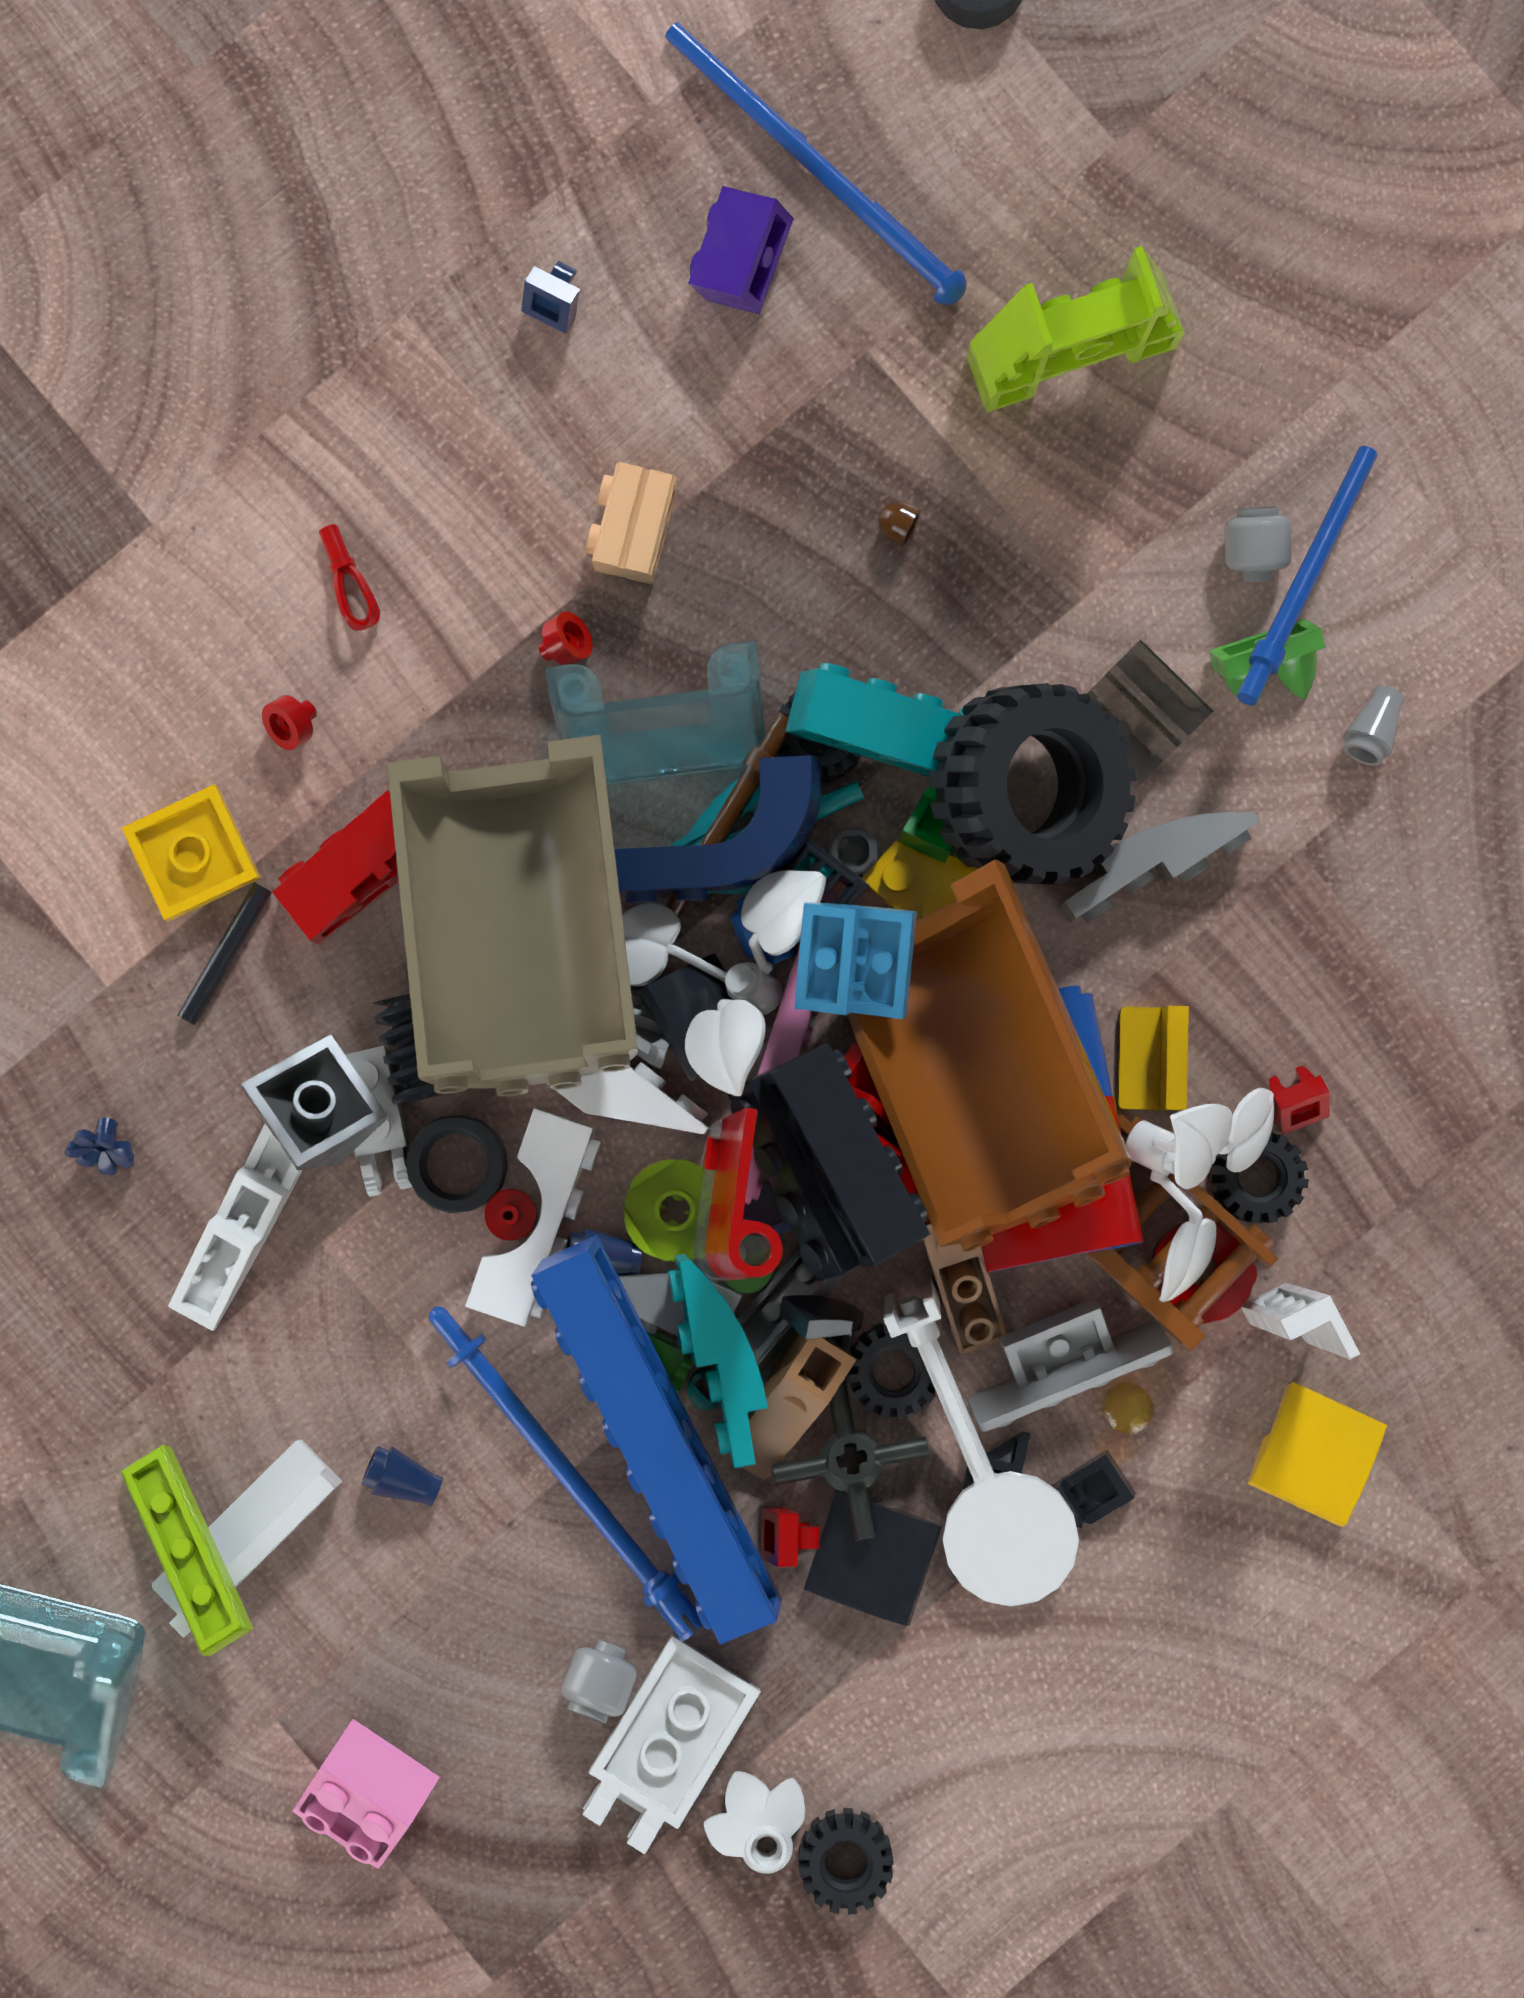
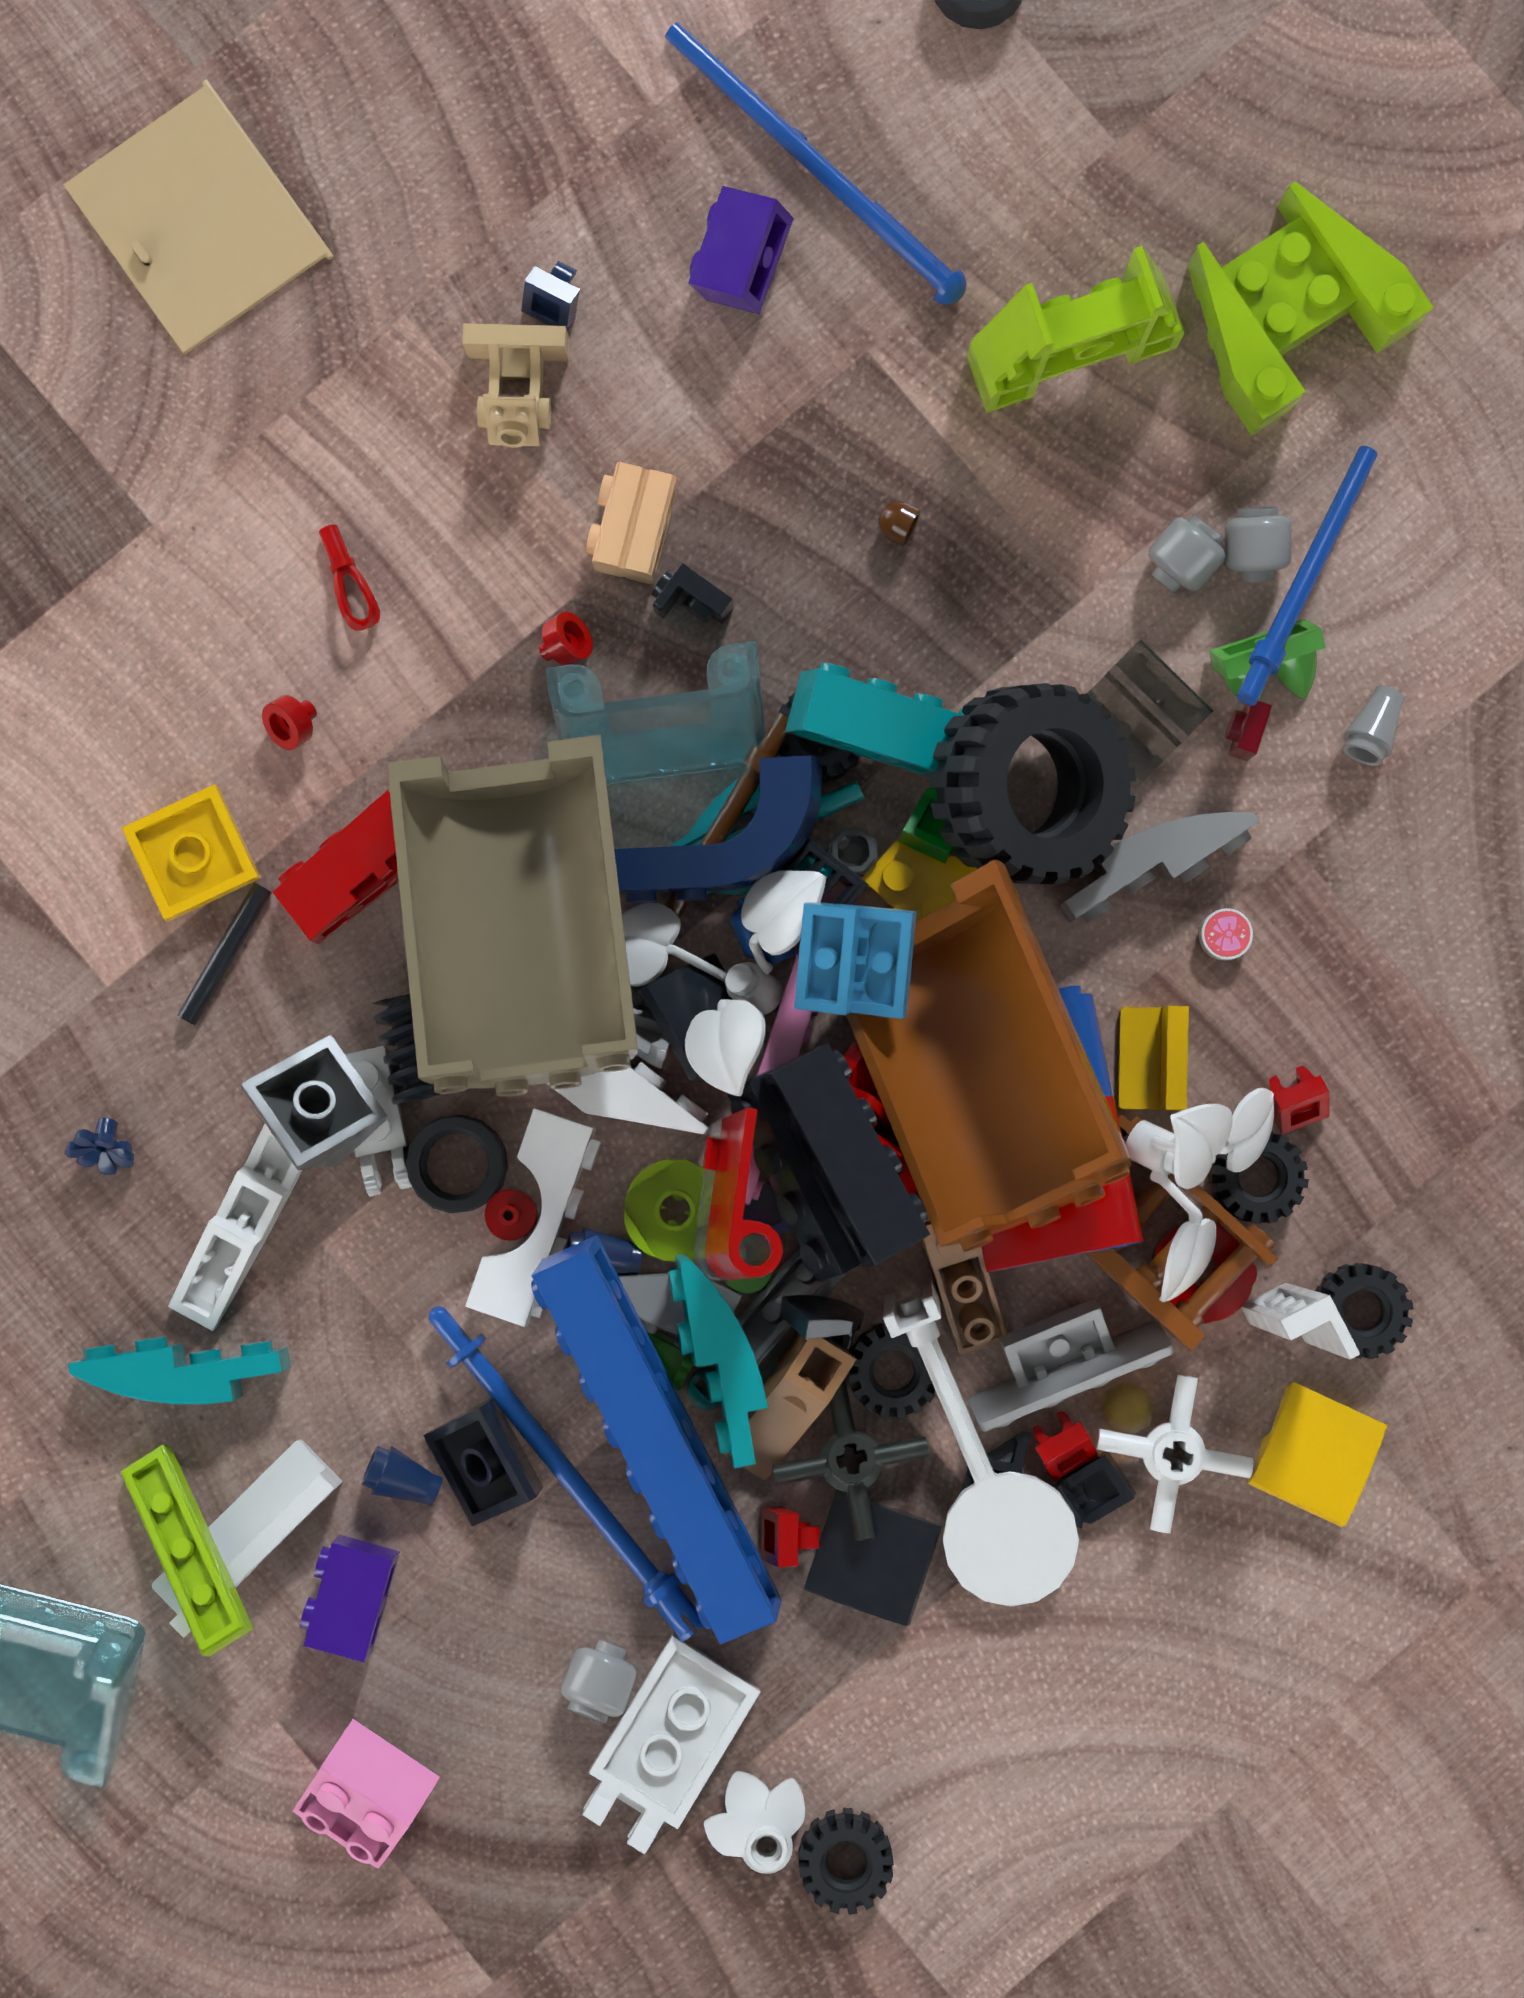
none -> tan piece [63,79,334,355]
none -> teal slope [68,1336,291,1404]
none -> dark purple brick [300,1535,400,1663]
none -> black slope [423,1398,543,1527]
none -> tan tile [462,323,570,448]
none -> black bracket [651,563,734,624]
none -> red tile [1033,1411,1098,1482]
none -> white bar [1095,1374,1254,1533]
none -> light grey head [1149,514,1226,593]
none -> lime wedge [1187,181,1434,436]
none -> tile [1199,908,1253,961]
none -> dark red plate [1225,701,1272,761]
none -> black tyre [1315,1263,1414,1359]

